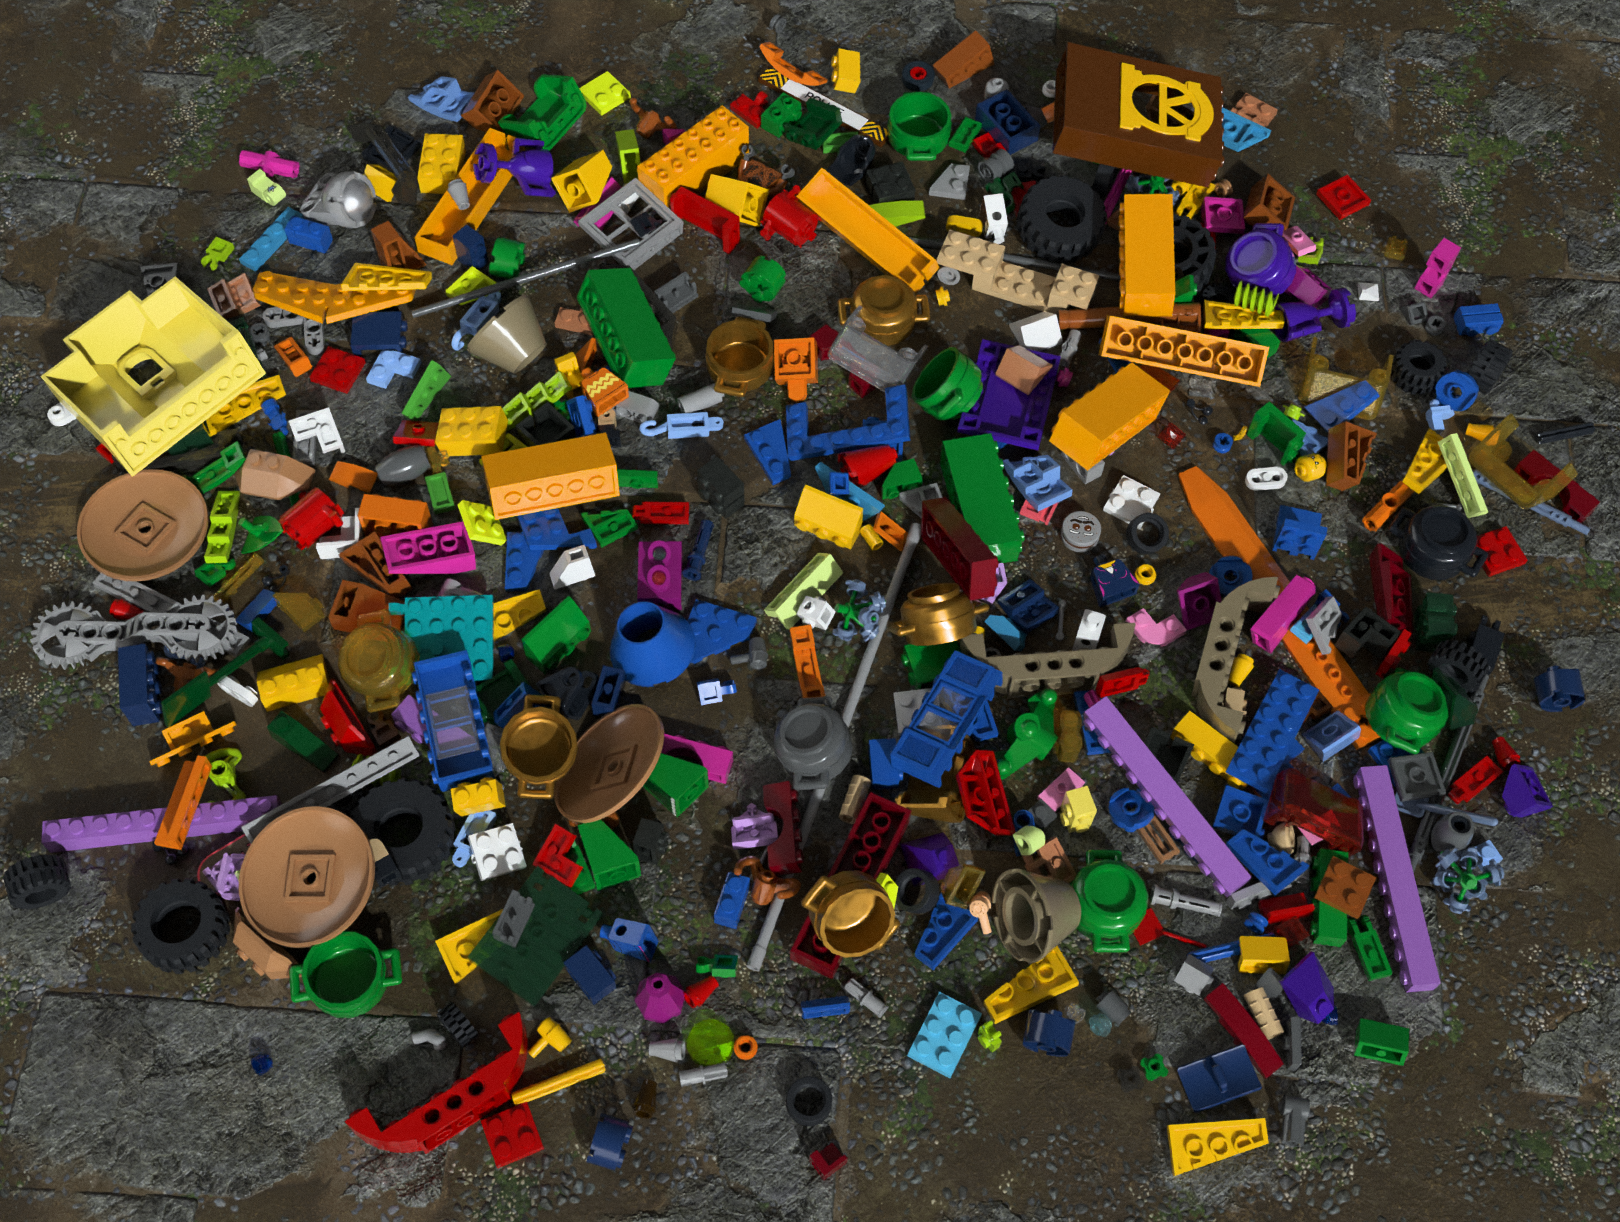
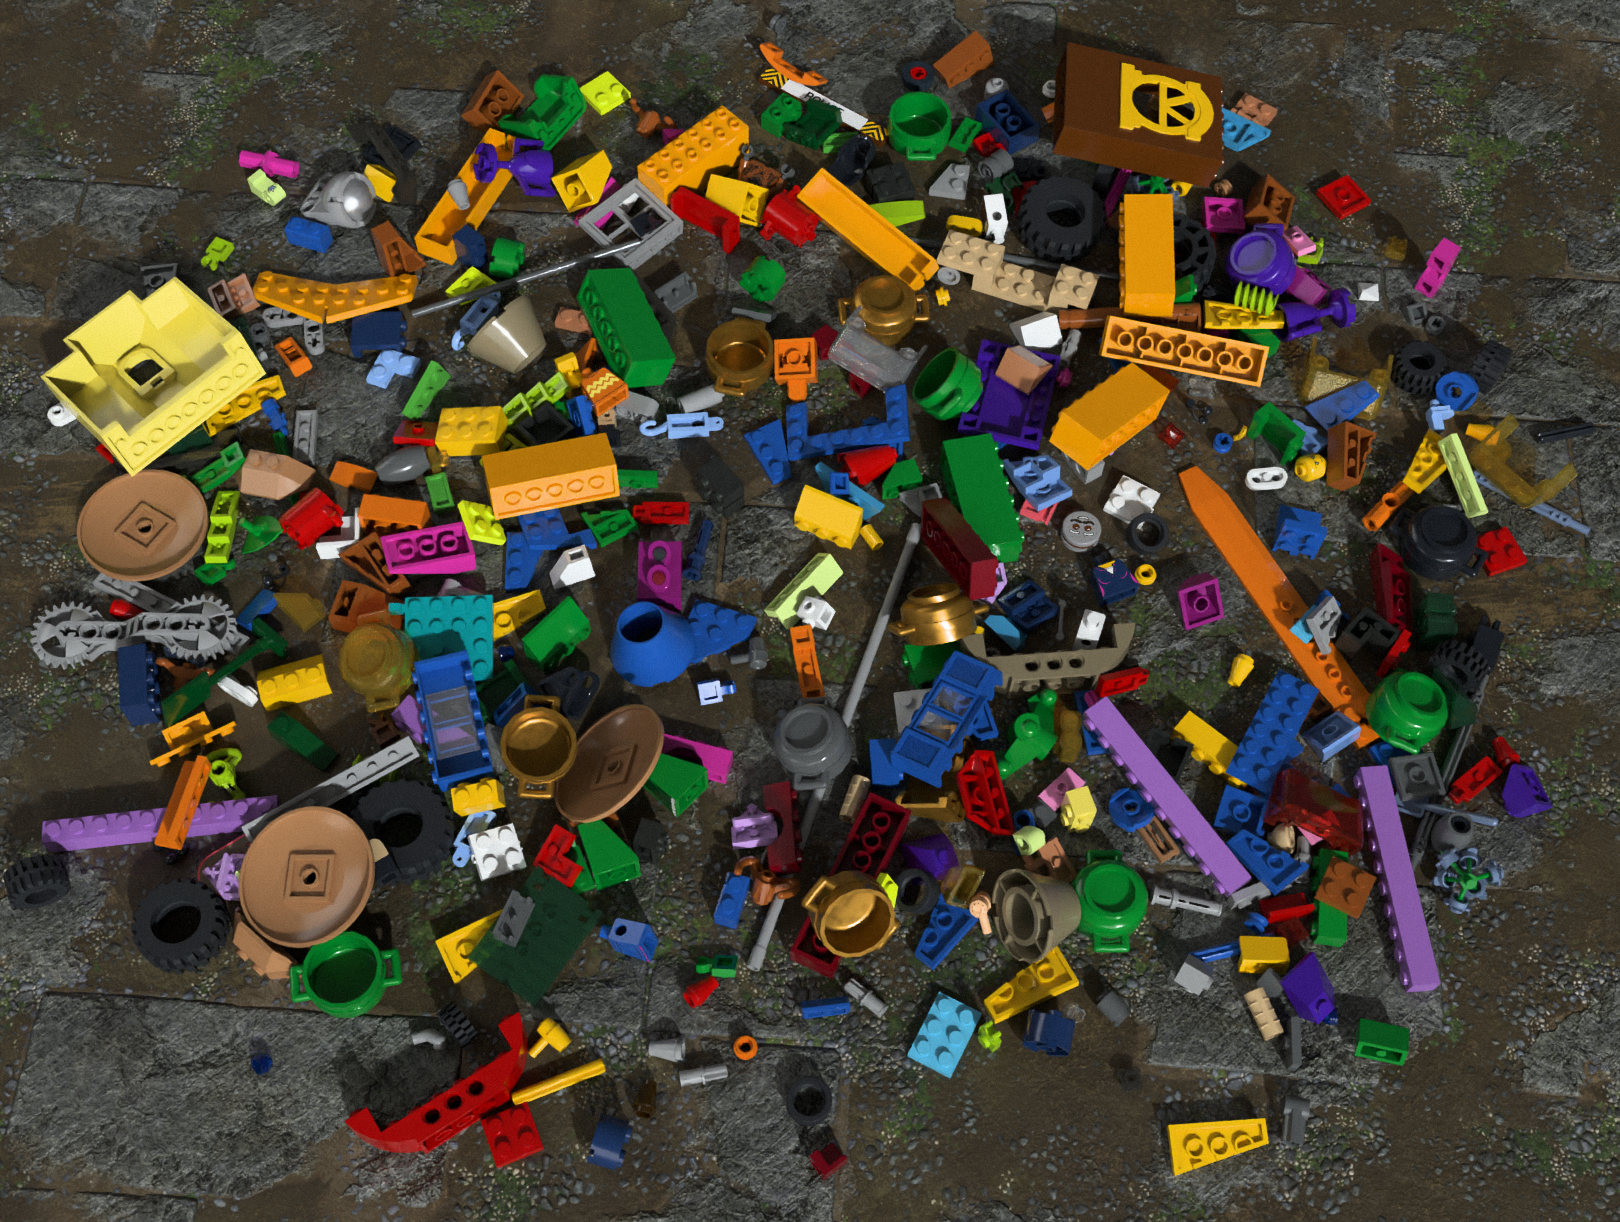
clear yellow pin [212,553,264,603] -> none
dark azure plate [239,207,305,272] -> none
white panel [289,407,345,453] -> none
red plate [310,346,366,394] -> none
red wedge [320,678,377,756] -> none
yellow wing [341,263,432,291] -> none
medium blue slope [408,76,474,122] -> none
yellow brick [417,133,466,194] -> none
dark blue brick [563,945,616,1005] -> none
dark blue brick [591,665,627,717] -> none
lime slope [615,129,641,184] -> none
magenta cone [634,972,685,1024] -> none
clear neon green tile [687,1019,734,1067] -> none
red plate [730,91,768,129] -> none
yellow brick [831,49,860,93] -> none
sand blue plant [832,579,886,642] -> none
orange slope [873,511,908,551] -> none
clear light blue plate [1089,1013,1112,1037] -> none
bright pink plate [1125,608,1187,647] -> none
red piece [1133,908,1207,949] -> none
green plate [1140,1054,1168,1081] -> none
yellow hinge [1175,183,1216,220] -> none
dark blue shield [1177,1044,1262,1113] -> none
dark tan slope [1191,577,1280,744] -> none
dark red slope [1204,983,1284,1079] -> none
blue plate [1209,556,1253,598] -> none
tan brick [1222,687,1247,720] -> none
dark pink slope [1250,575,1316,654] -> none
lime plate [1283,404,1305,421] -> none
green hinge [1347,914,1392,981] -> none
blue brick [1453,303,1504,337] -> none
light blue plate [1475,840,1503,871] -> none
dark red arch [1512,450,1600,523] -> none
dark blue brick [1534,666,1585,712] -> none

